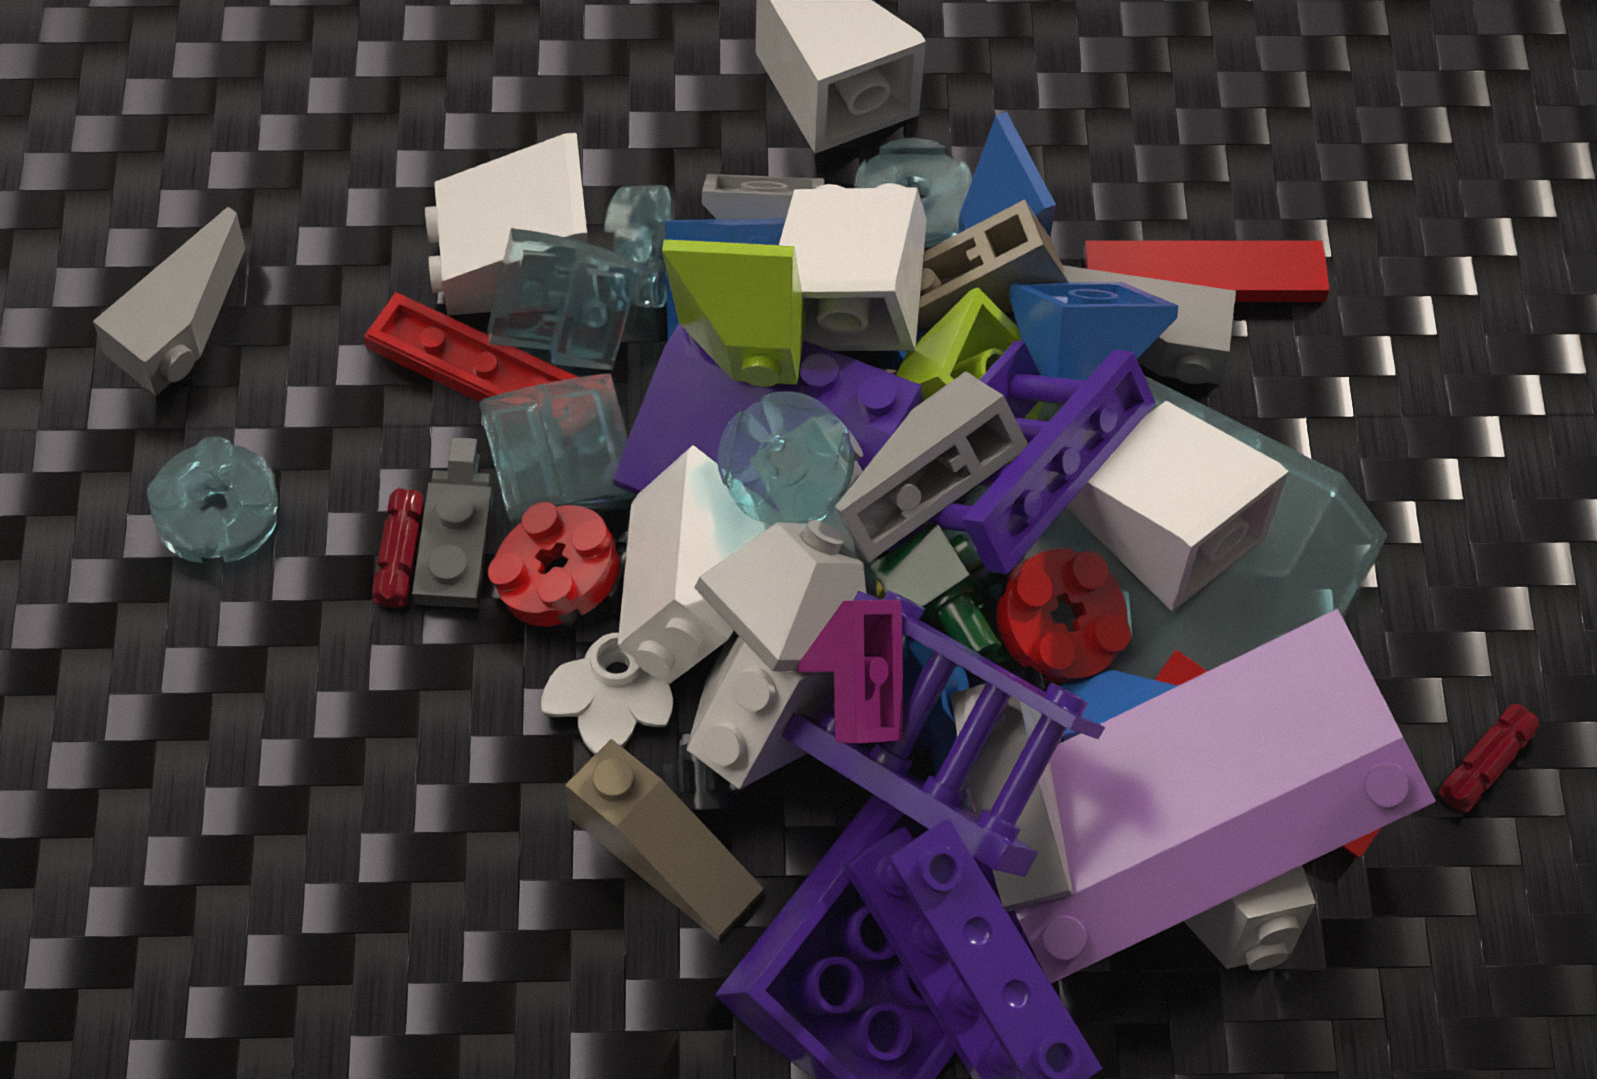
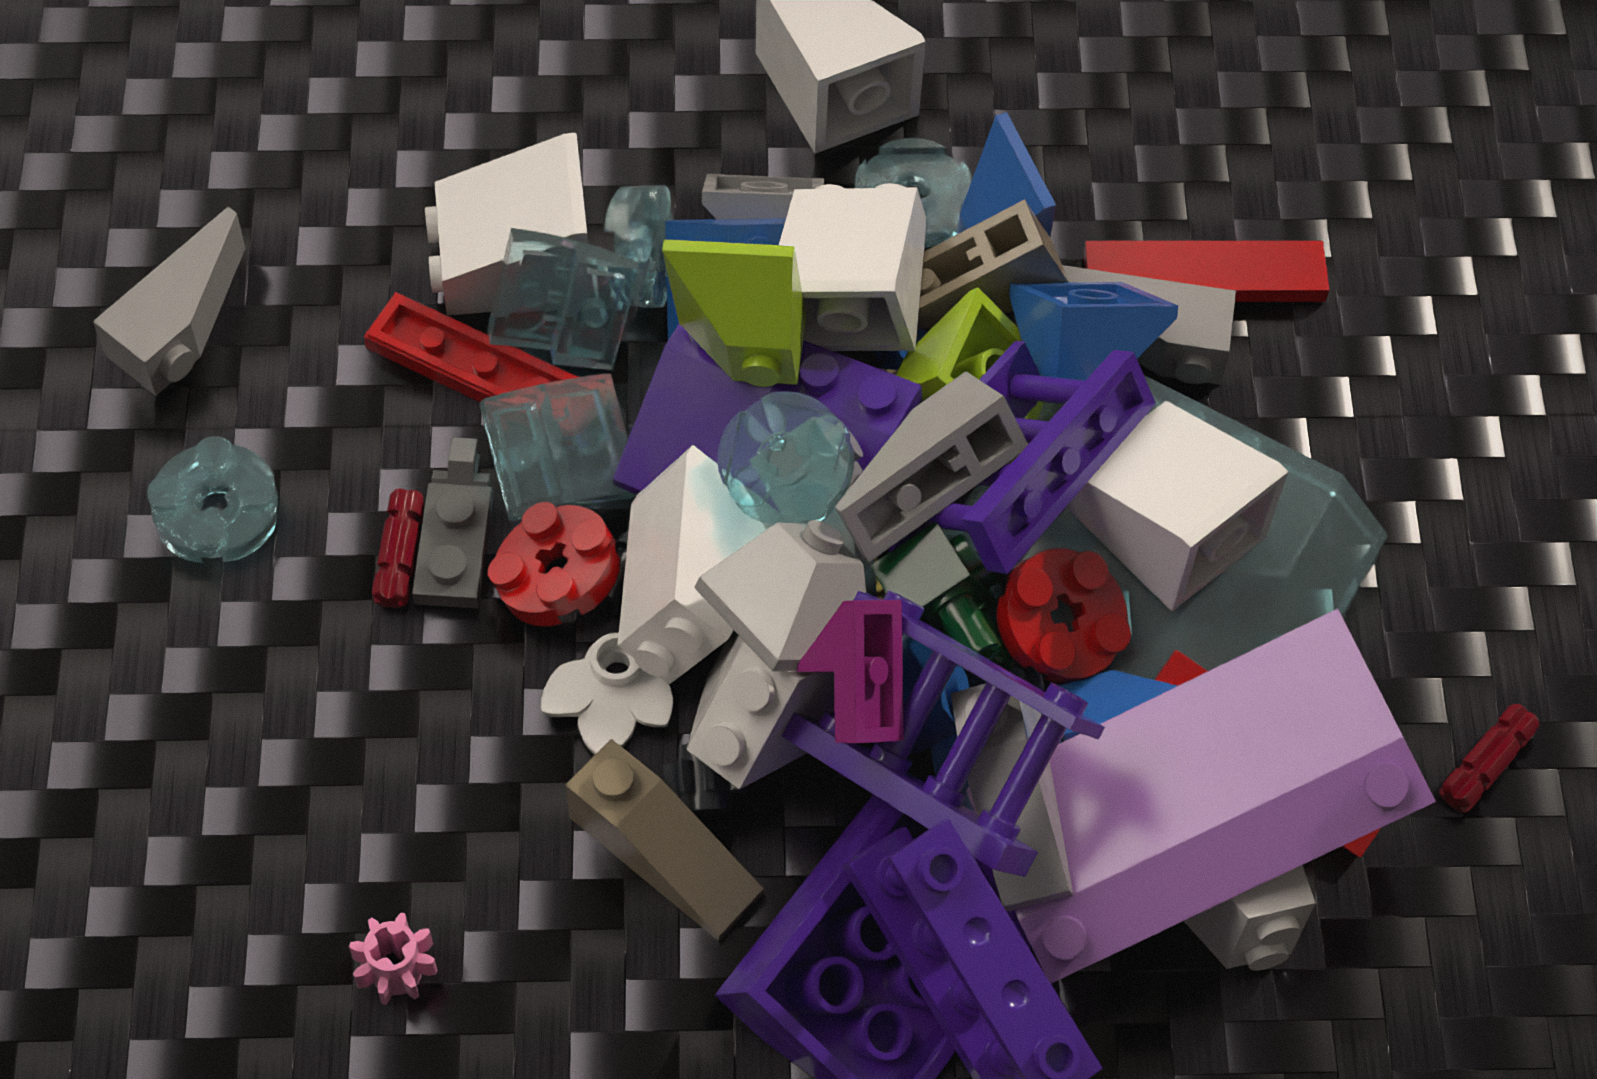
none -> bright pink gear [349,913,437,1005]

